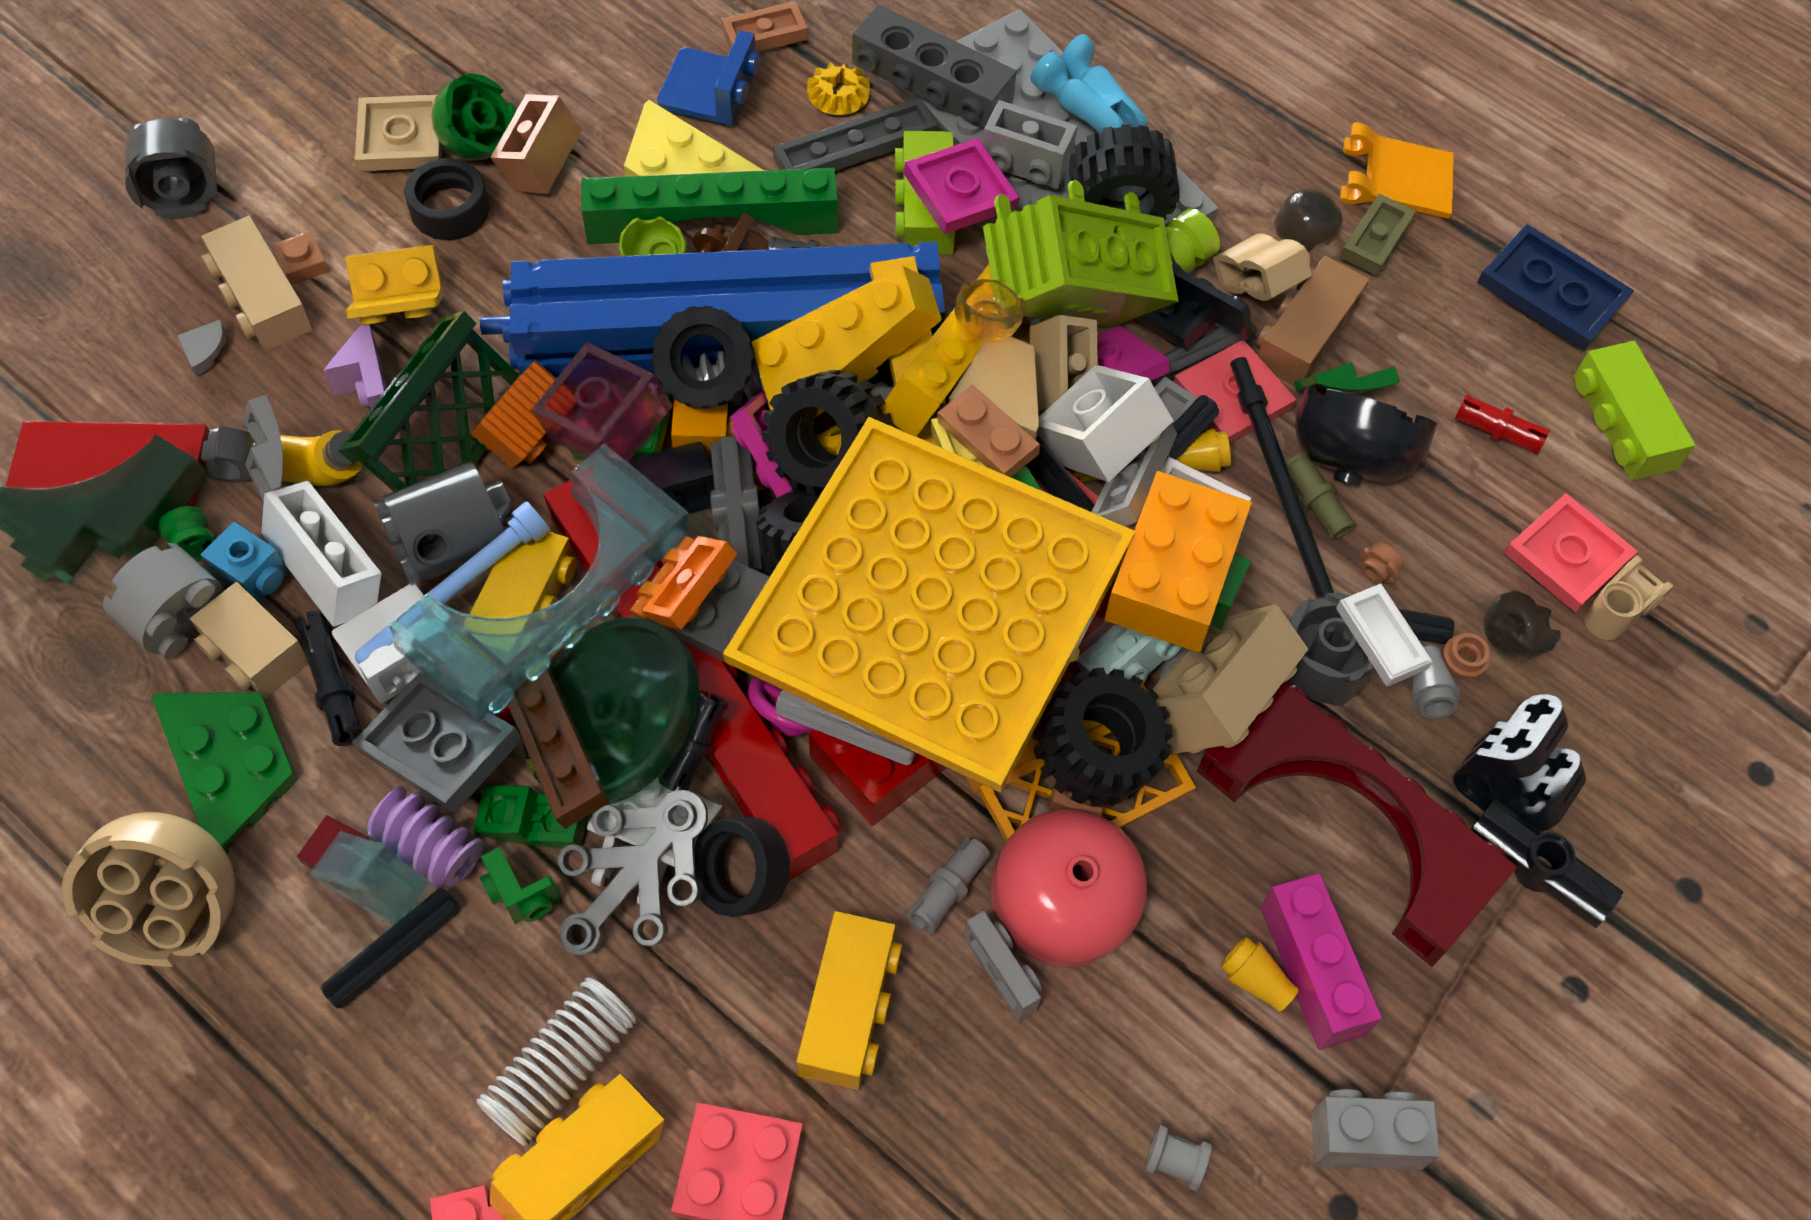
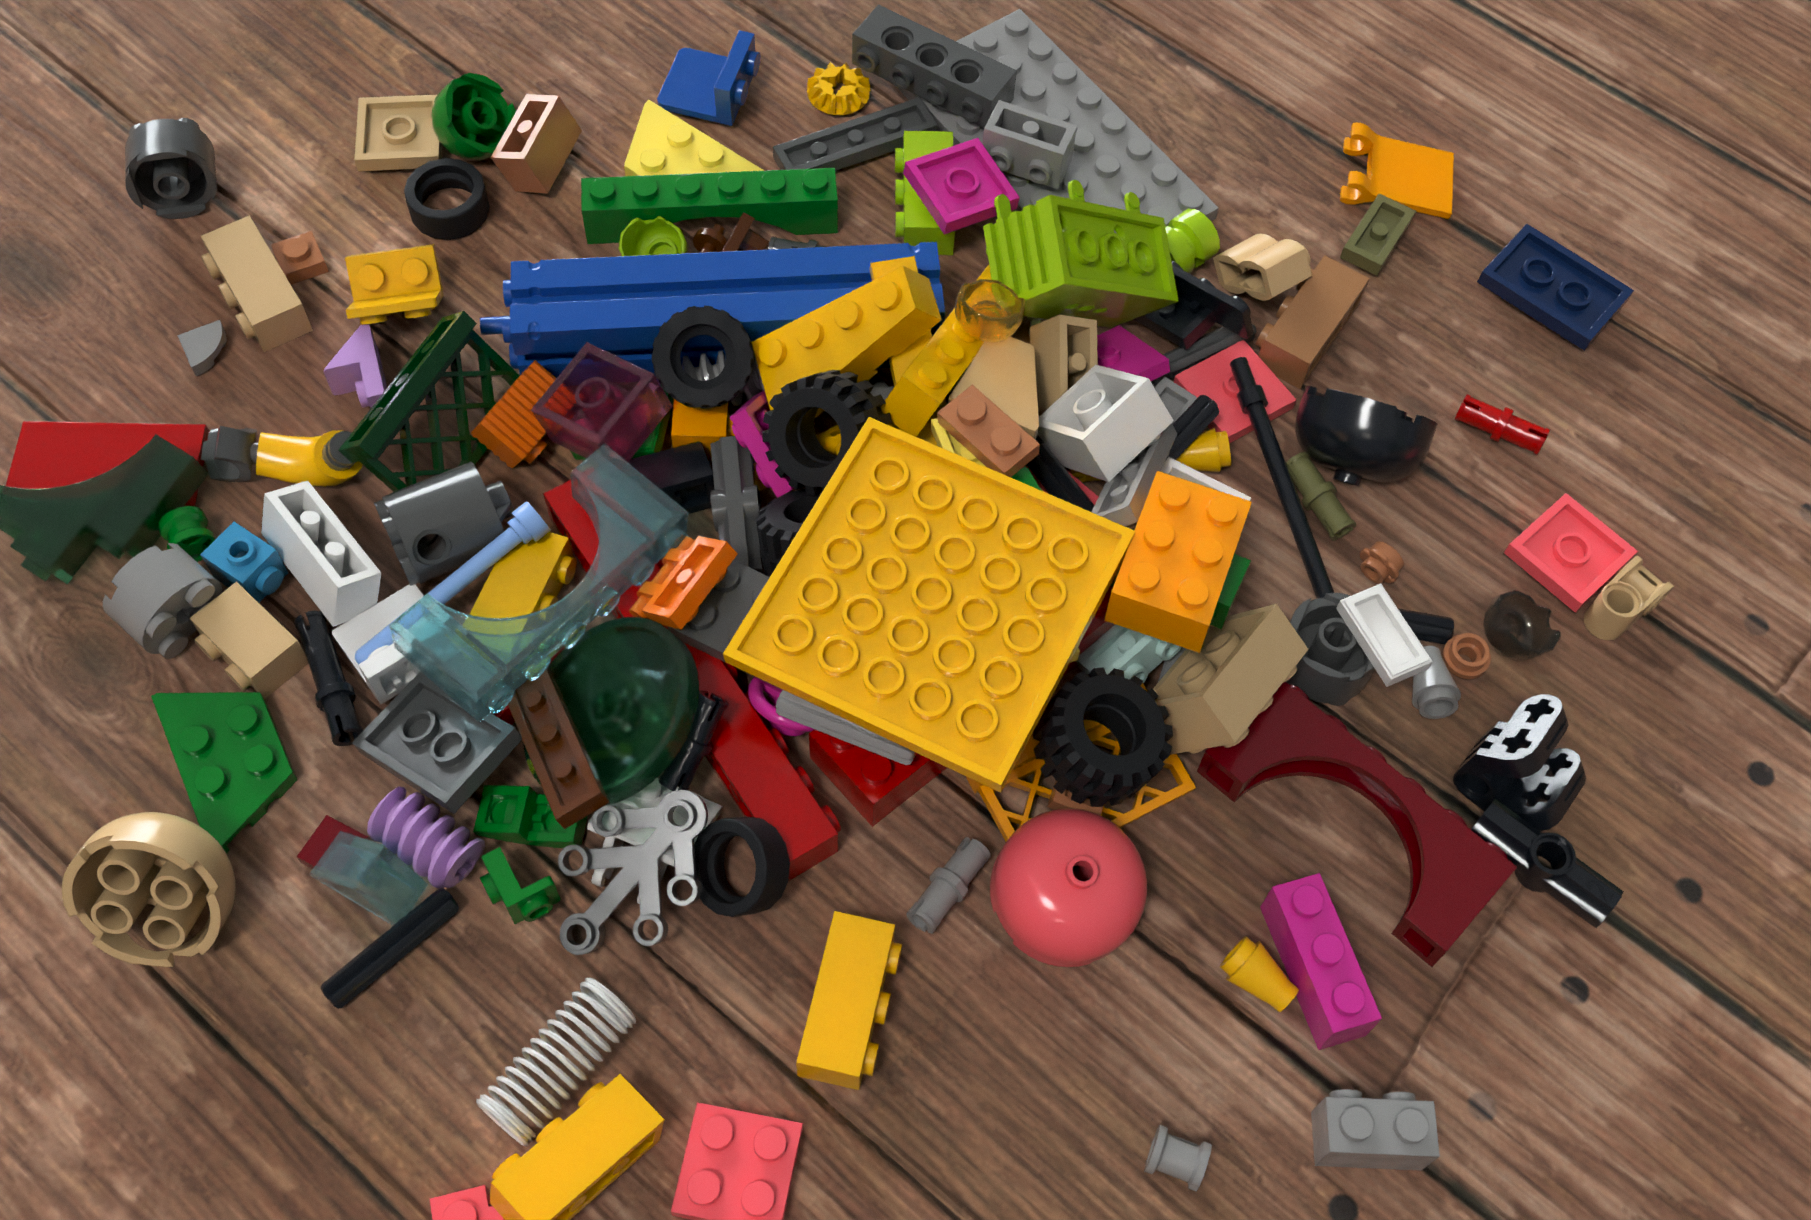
light grey slope [242,395,283,502] -> none
nougat plate [721,1,808,52] -> none
light grey plate [963,911,1042,1023] -> none
medium azure piece [1031,34,1148,133] -> none
black tyre [1069,124,1180,233] -> none
clear smoke hair [1274,188,1343,252] -> none
green slope [1294,362,1400,395] -> none
lime brick [1573,340,1696,481] -> none

